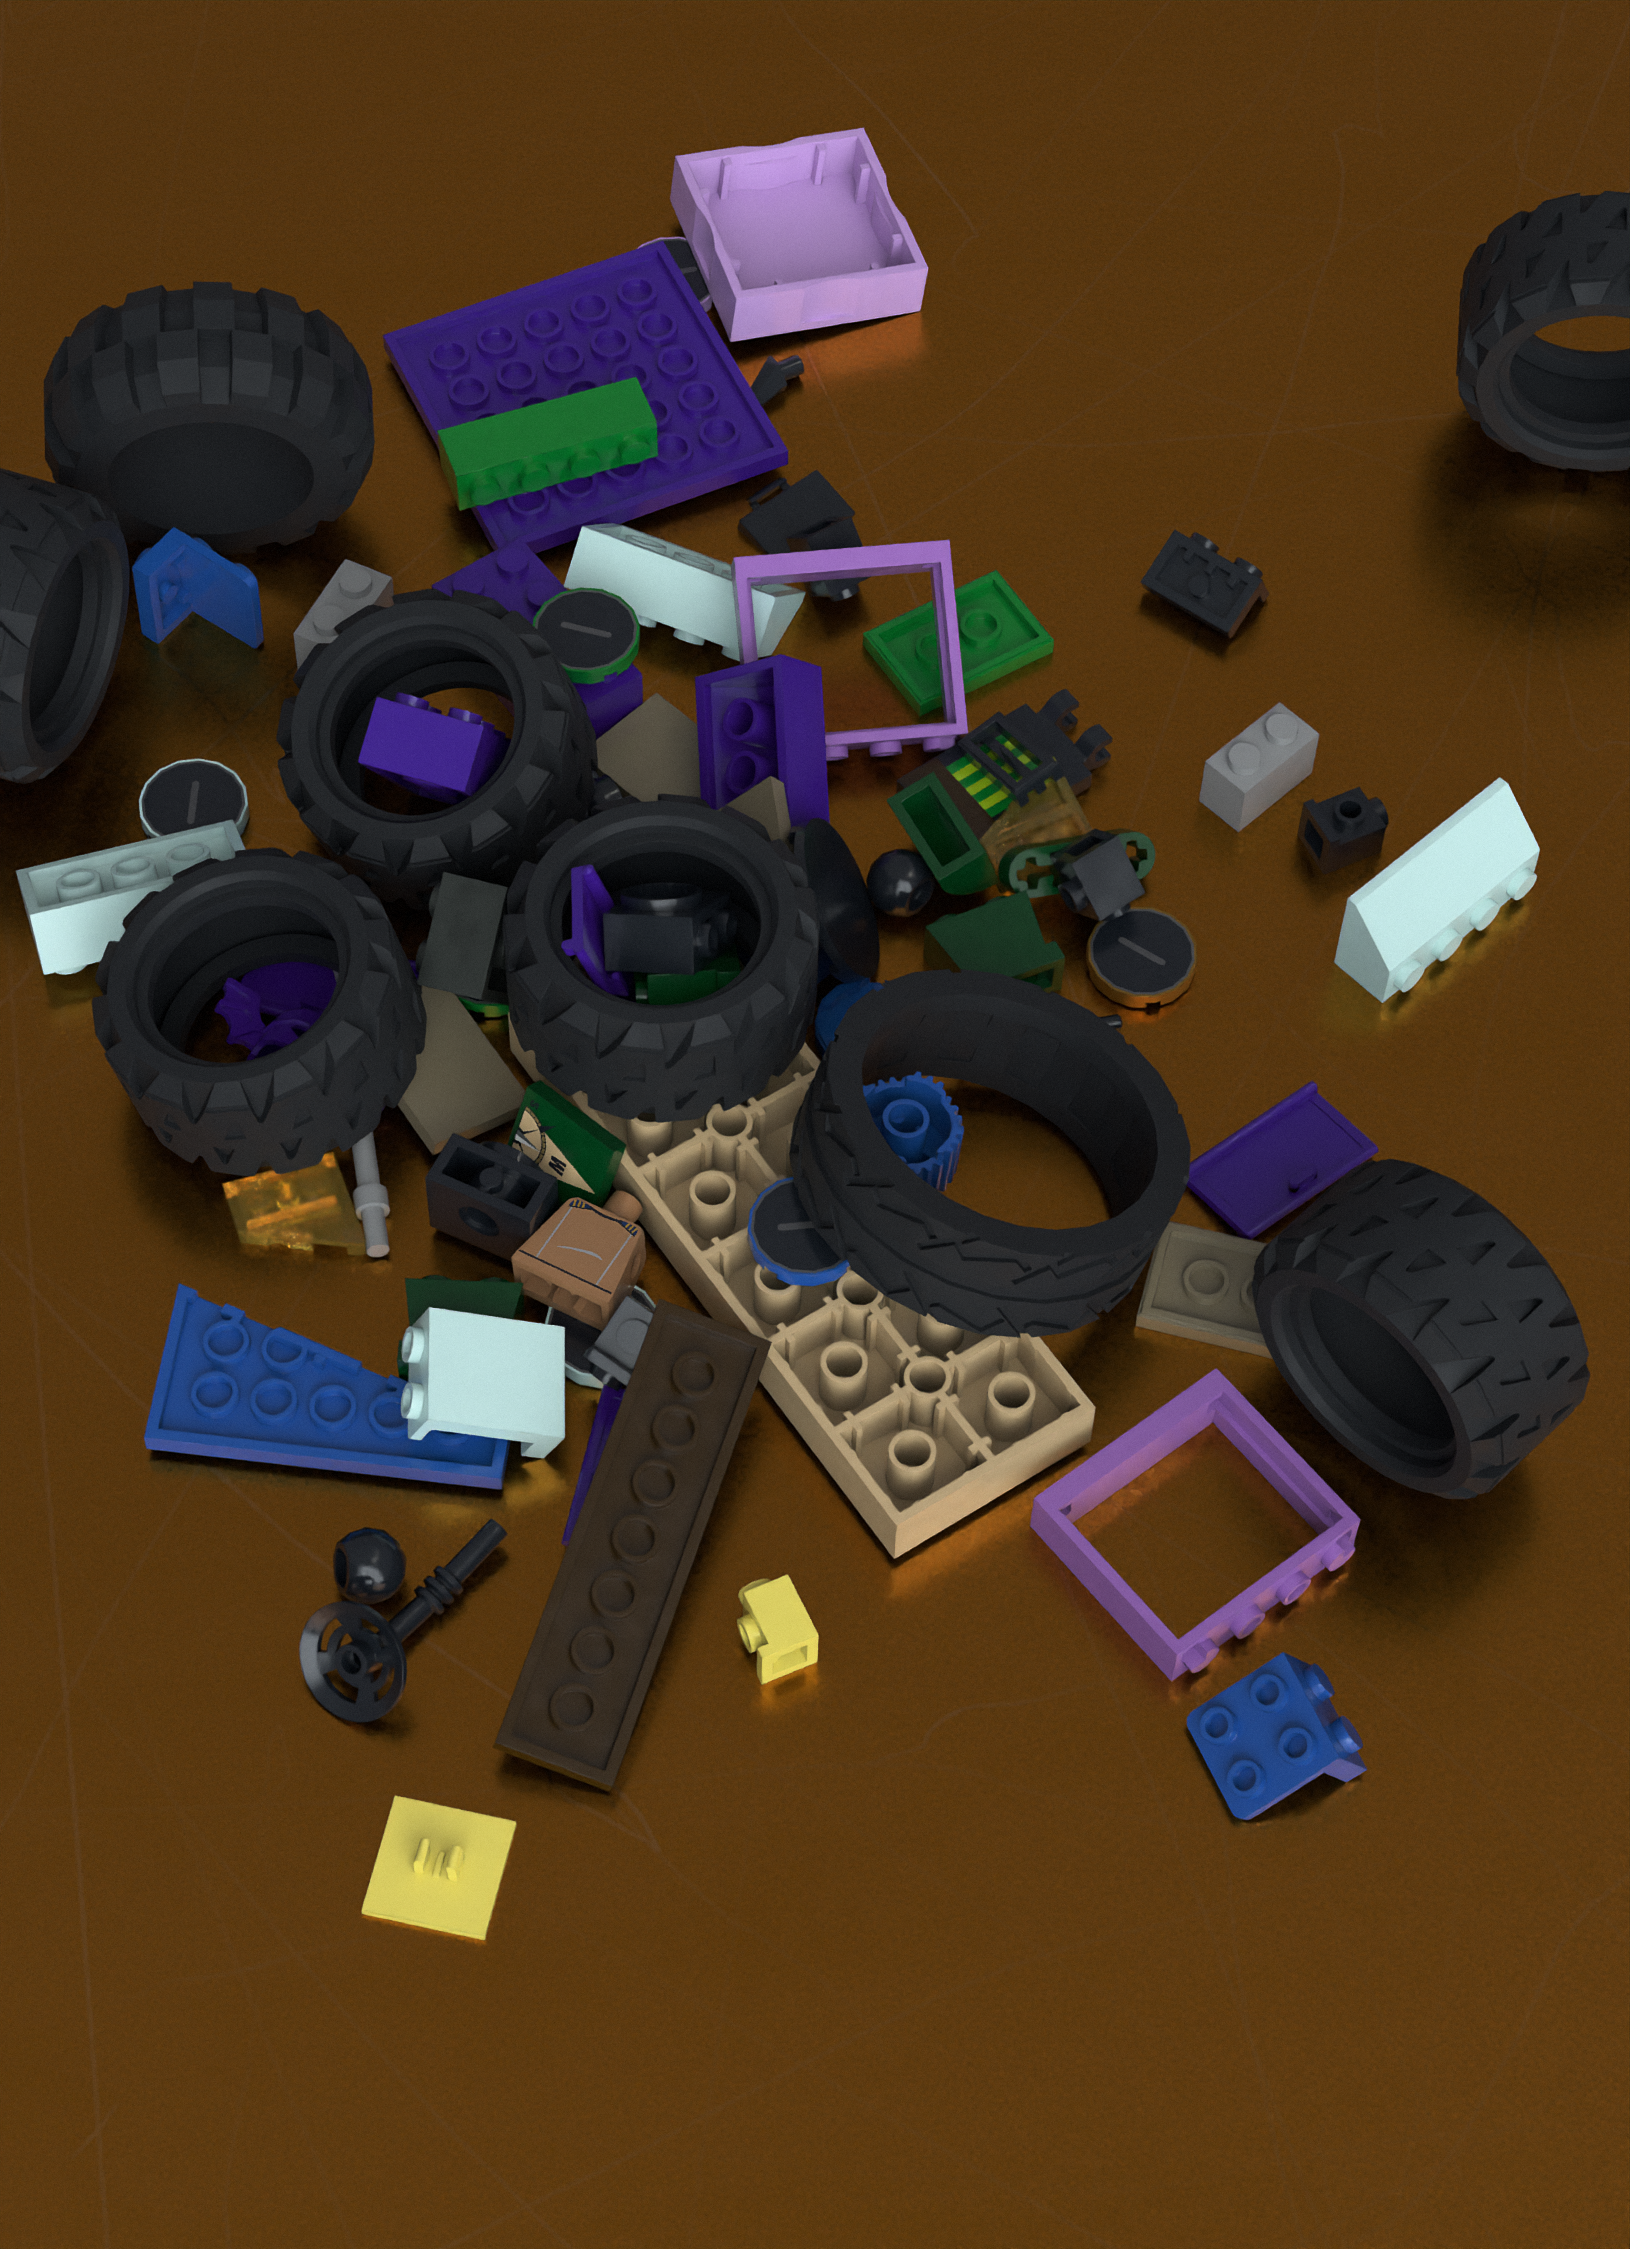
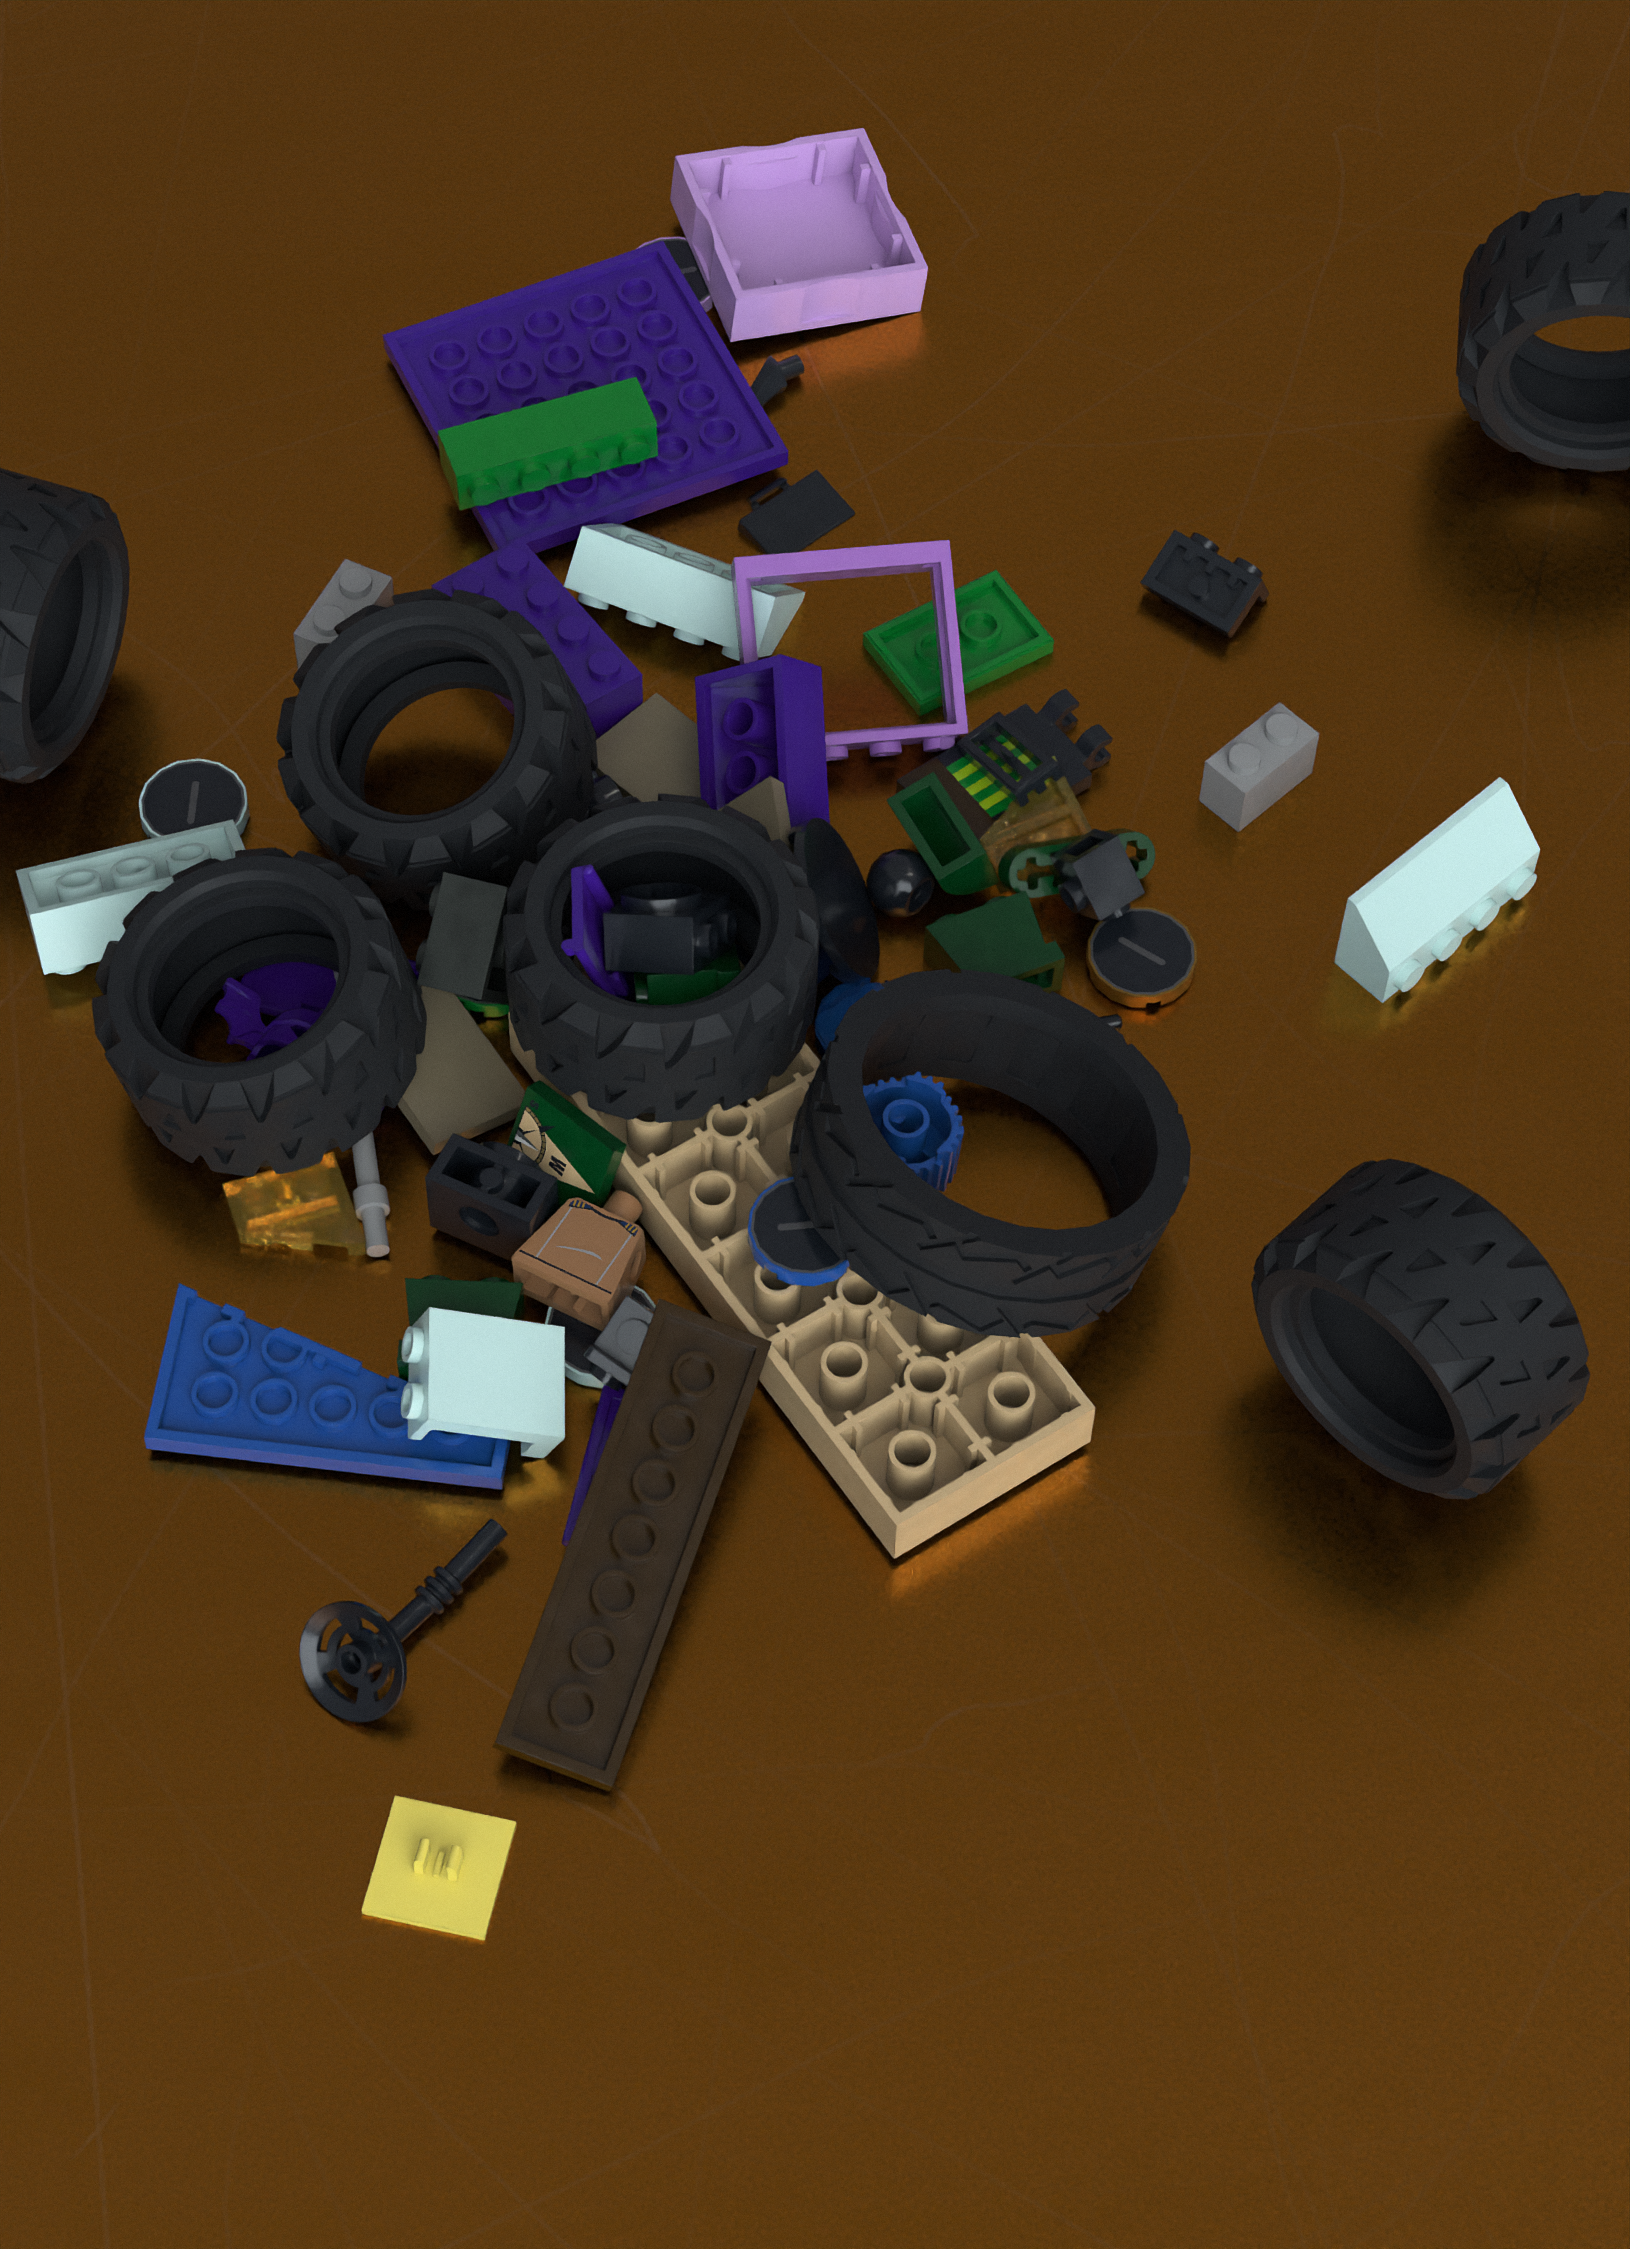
black tyre [44,281,375,555] -> none
blue bracket [132,527,264,648] -> none
black piece [333,1527,407,1605] -> none
dark purple brick [358,692,511,805] -> none
black tile [533,587,640,684] -> none
light yellow brick [737,1574,819,1684] -> none
black brick [786,517,872,602] -> none
medium lavender window [1030,1368,1361,1682] -> none
dark tan tile [1135,1221,1273,1359] -> none
dark purple door [1187,1081,1379,1240] -> none
blue bracket [1187,1652,1367,1820] -> none
black brick [1297,787,1389,875] -> none

